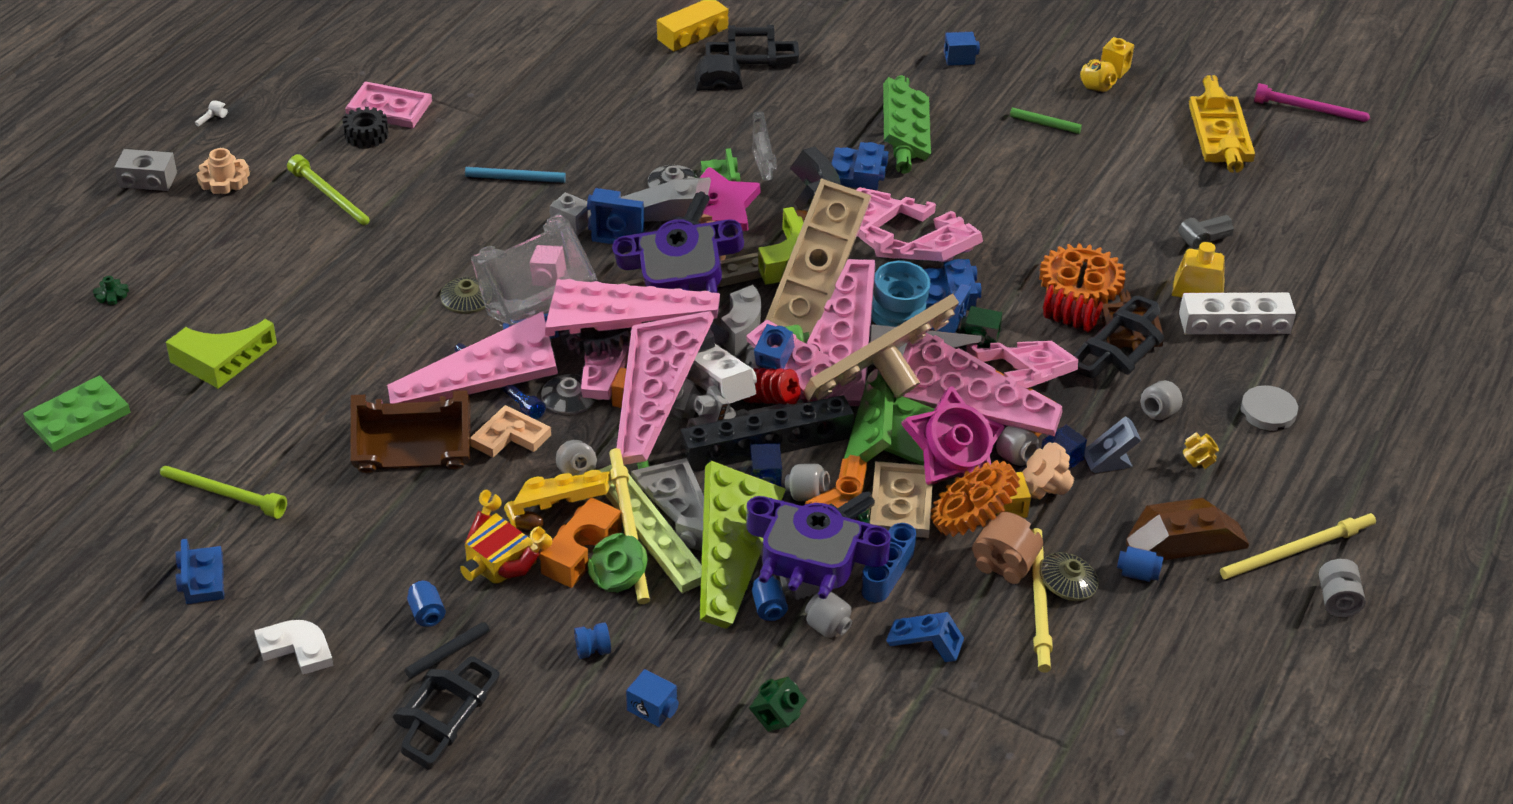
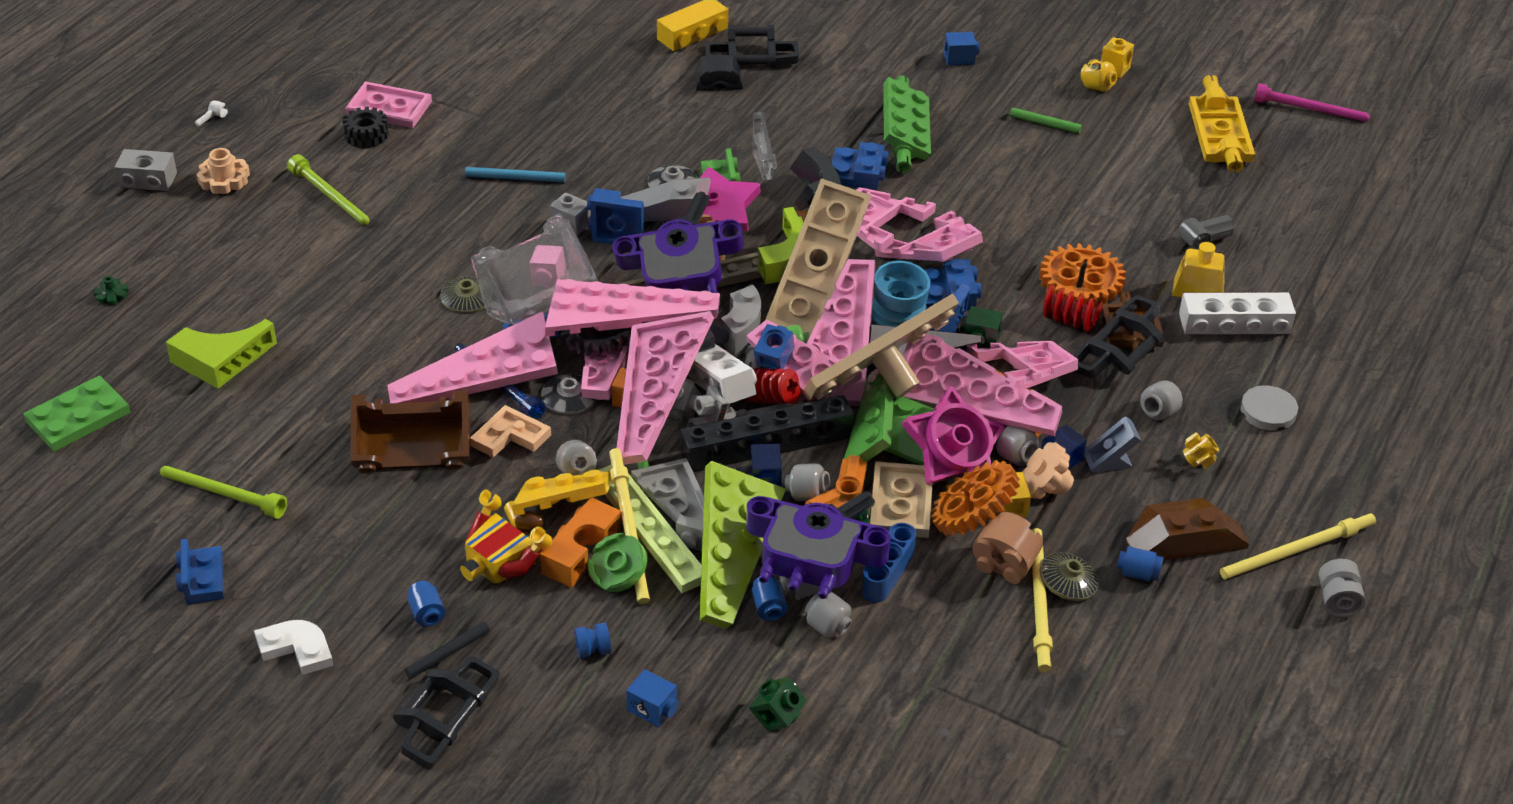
blue bracket [886,612,964,662] -> none

